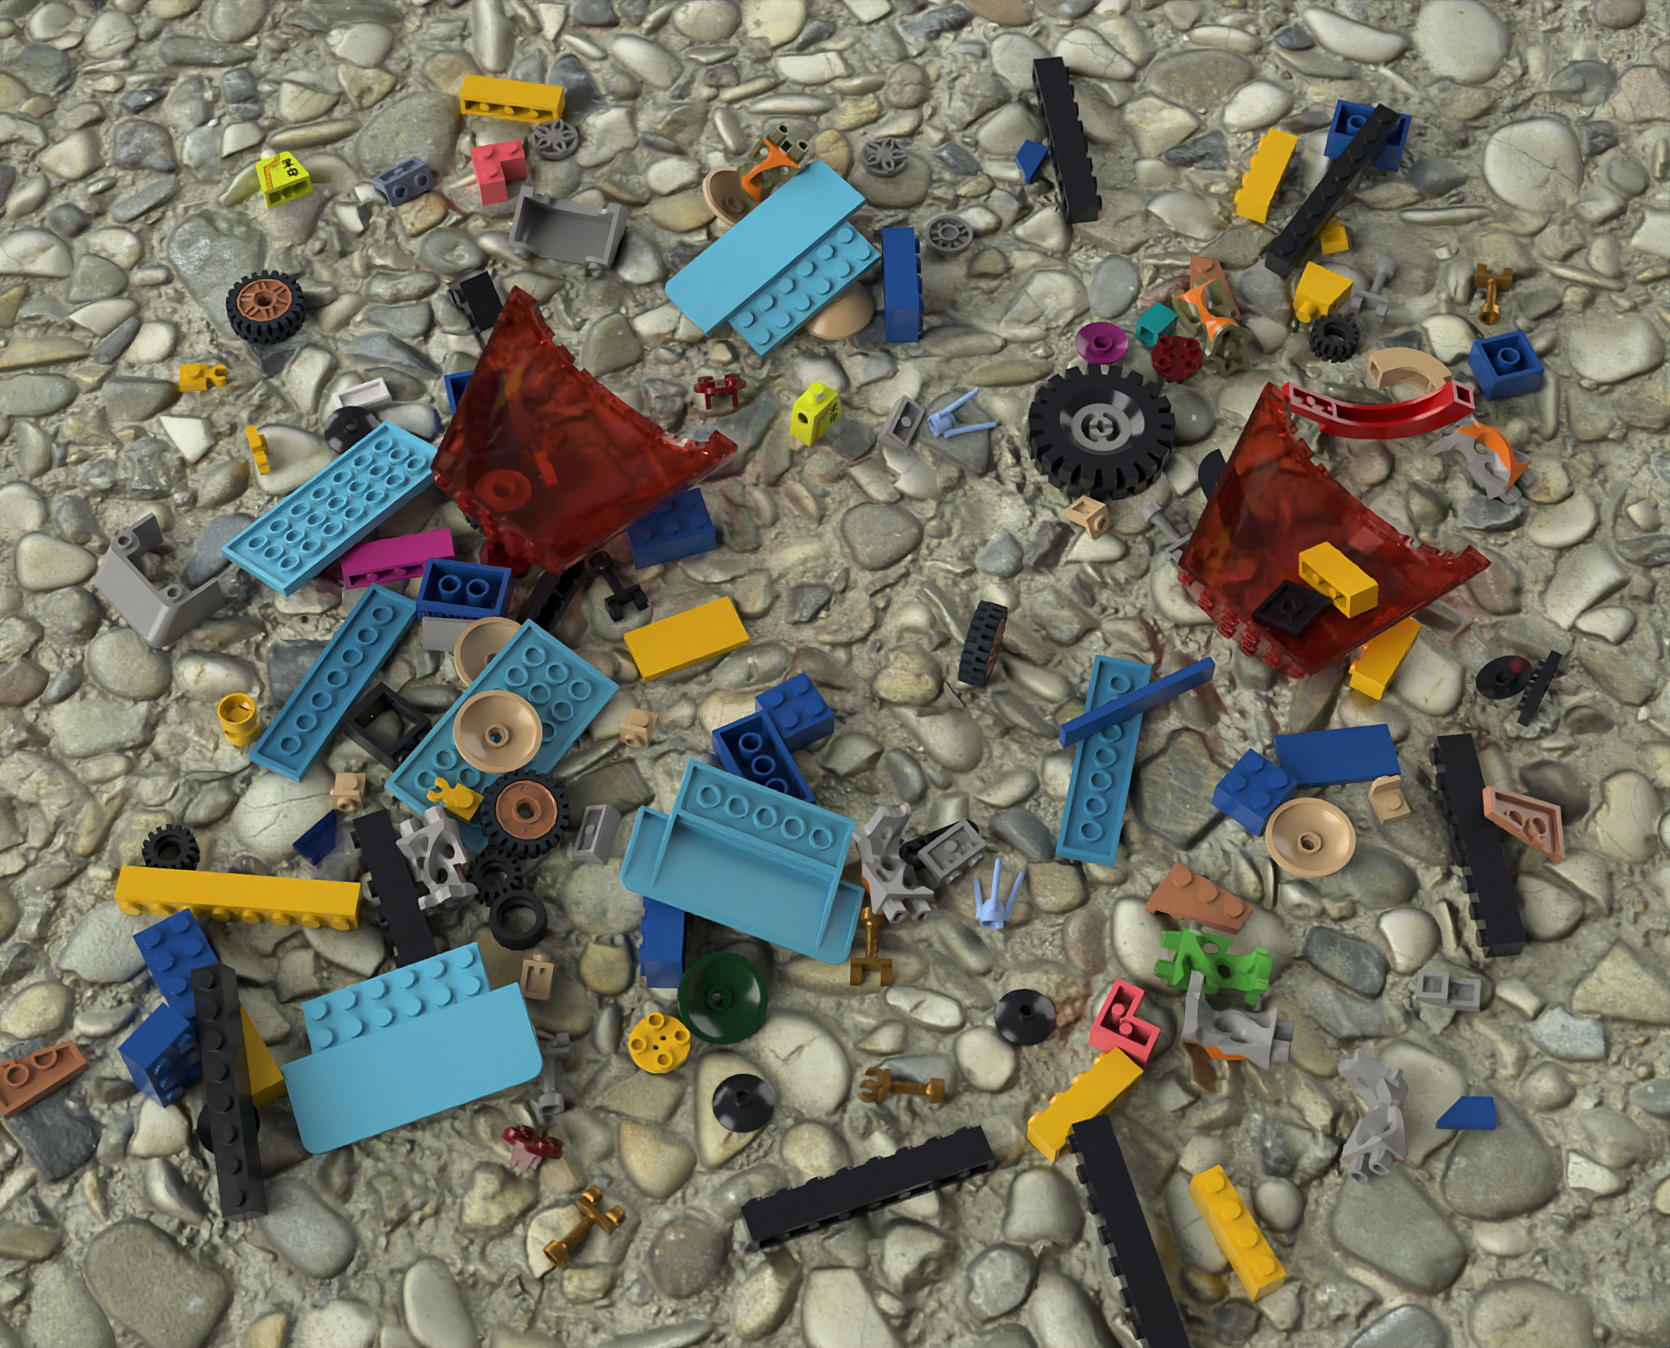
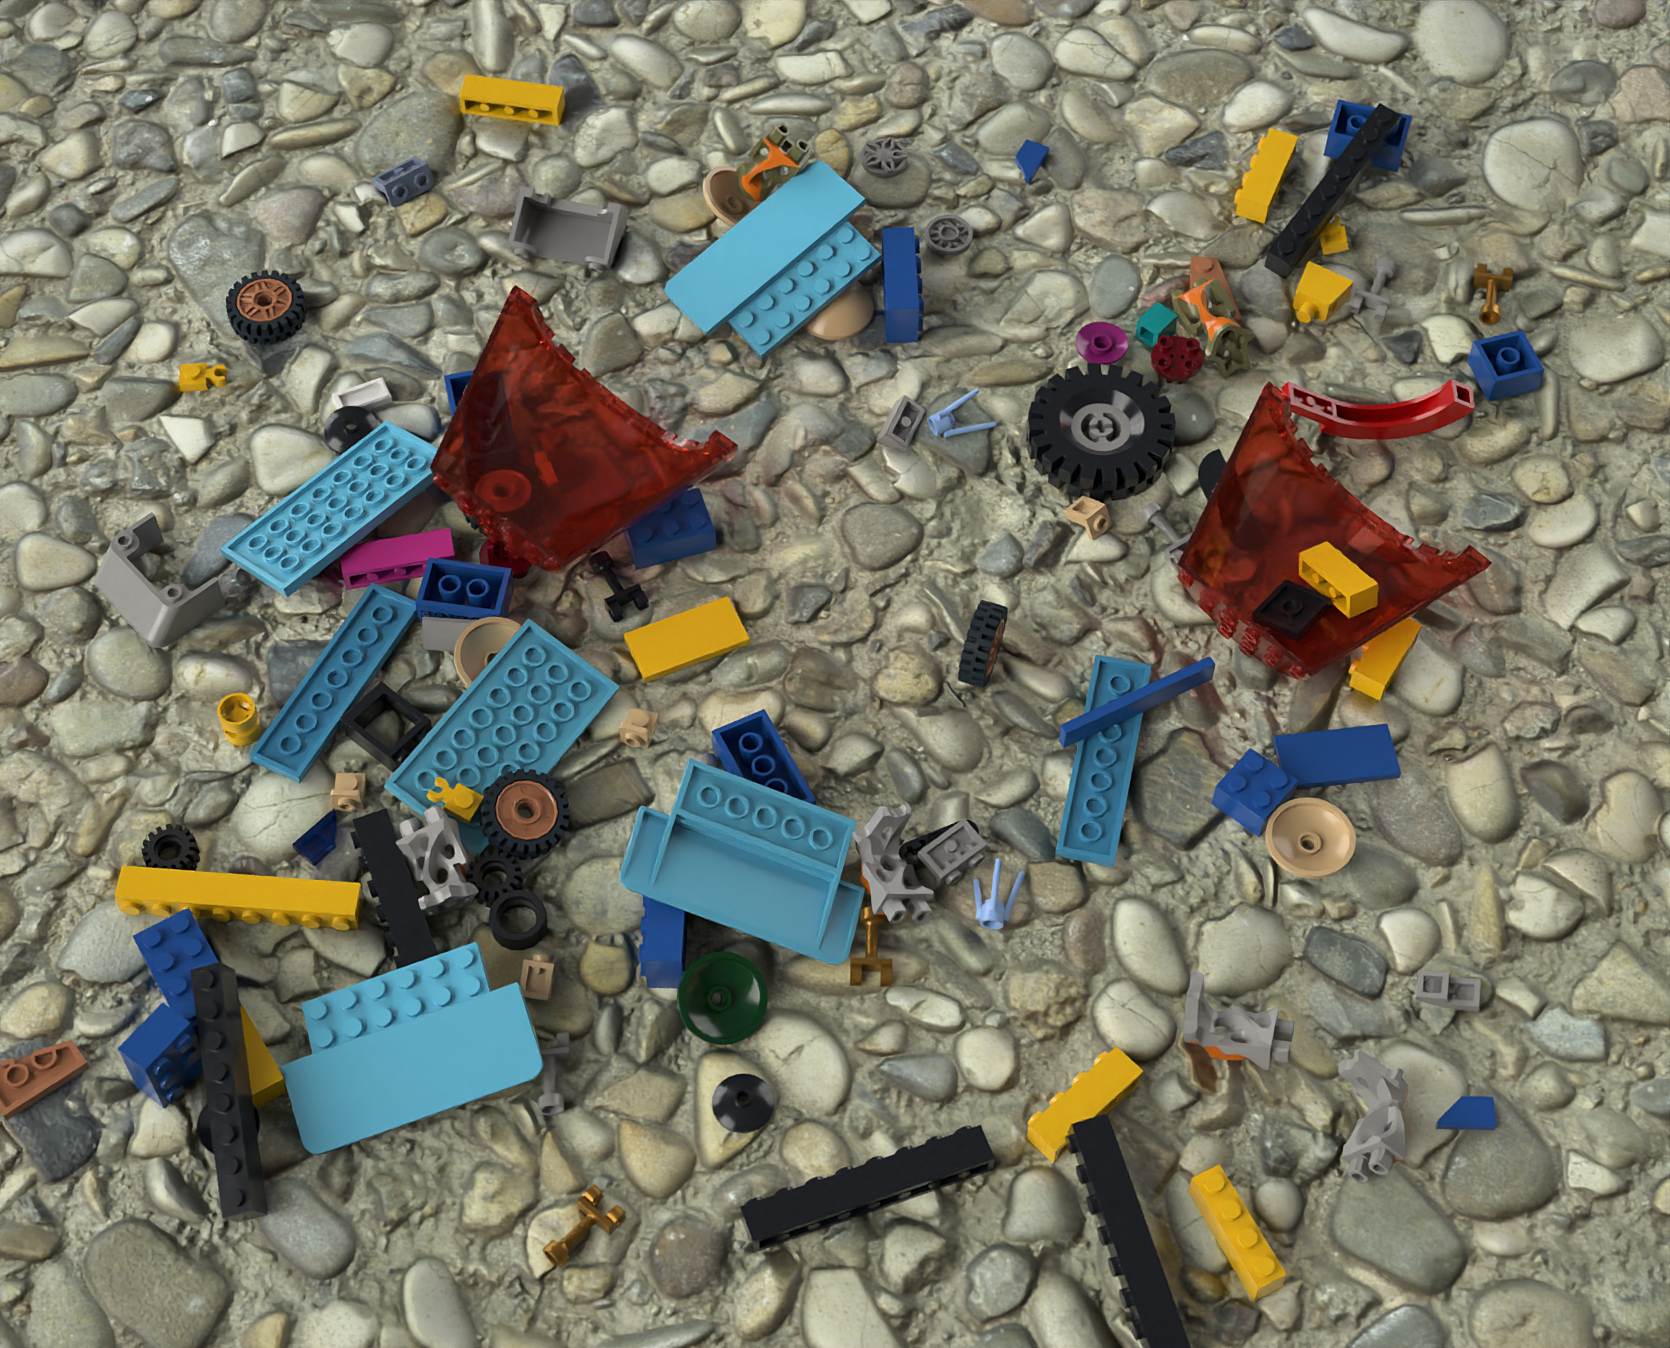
yellow plate [245,425,271,476] -> none
neon yellow torso [255,149,313,209] -> none
black brick [447,271,508,332] -> none
tan dish [453,690,543,774] -> none
coral brick [470,139,528,206] -> none
dark red plate [502,1124,564,1172] -> none
black brick [516,541,588,631] -> none
light grey wheel [531,119,579,159] -> none
light grey slope [571,804,621,865] -> none
yellow plate [628,1012,690,1073] -> none
dark red plate [693,373,747,410] -> none
blue brick [755,672,834,754] -> none
neon yellow torso [789,381,842,447] -> none
pearl gold bar [859,1067,945,1104] -> none
black dish [994,989,1056,1046] -> none
black brick [1031,56,1102,224] -> none
coral brick [1088,978,1161,1070] -> none
nougat wing [1144,861,1254,935] -> none
bright green hips [1153,928,1274,1006] -> none
black tyre [1309,313,1360,363] -> none
tan arch [1366,347,1452,394] -> none
tan bracket [1368,775,1411,826] -> none
light grey hips [1424,413,1536,505] -> none
black brick [1429,733,1527,958] -> none
black dish [1476,655,1533,700] -> none
nougat wing [1482,785,1565,864] -> none
black plate [1516,650,1562,727] -> none

